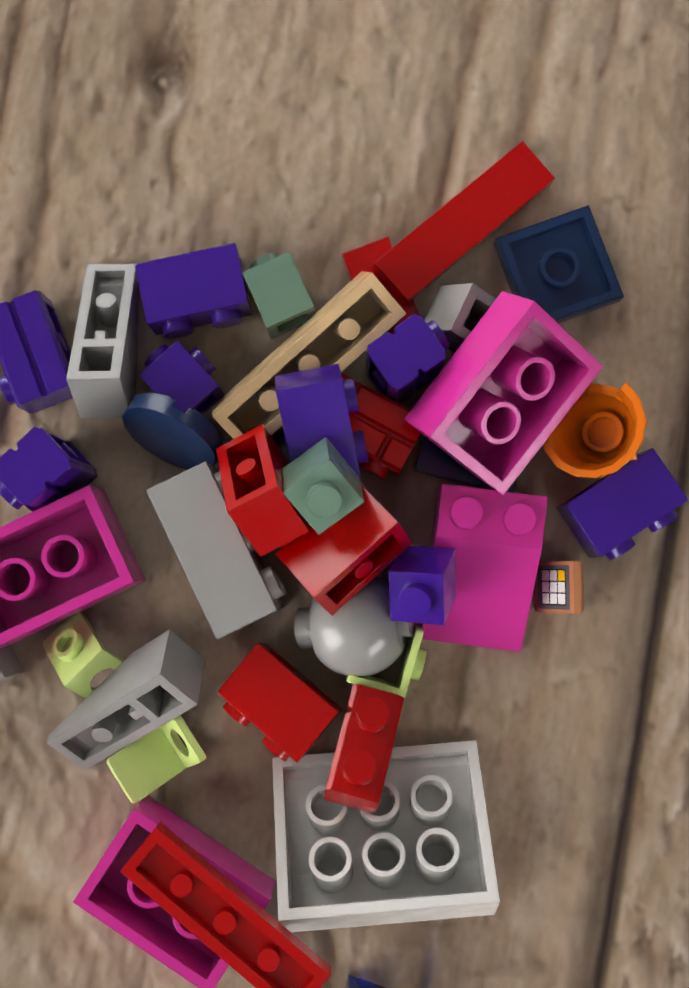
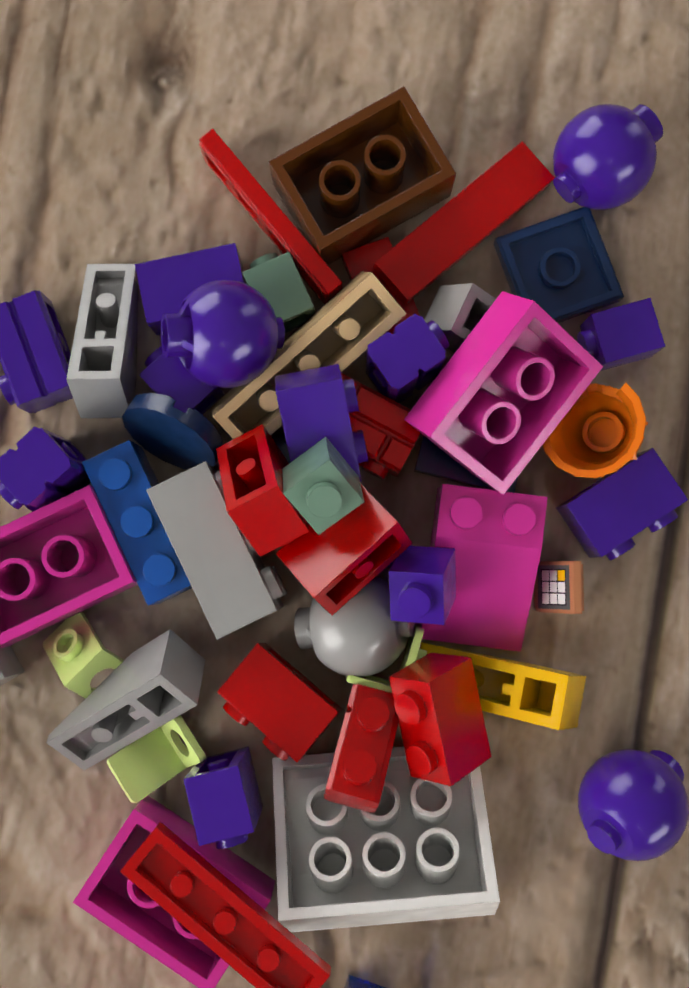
none -> blue brick [82,440,192,606]
none -> dark purple brick [161,280,285,388]
none -> dark purple brick [183,746,263,849]
none -> red tile [199,128,342,304]
none -> reddish brown brick [269,86,456,265]
none -> red brick [389,653,492,786]
none -> yellow slope [420,642,586,730]
none -> dark purple brick [553,104,663,210]
none -> dark purple brick [577,297,666,371]
none -> dark purple brick [578,749,689,861]

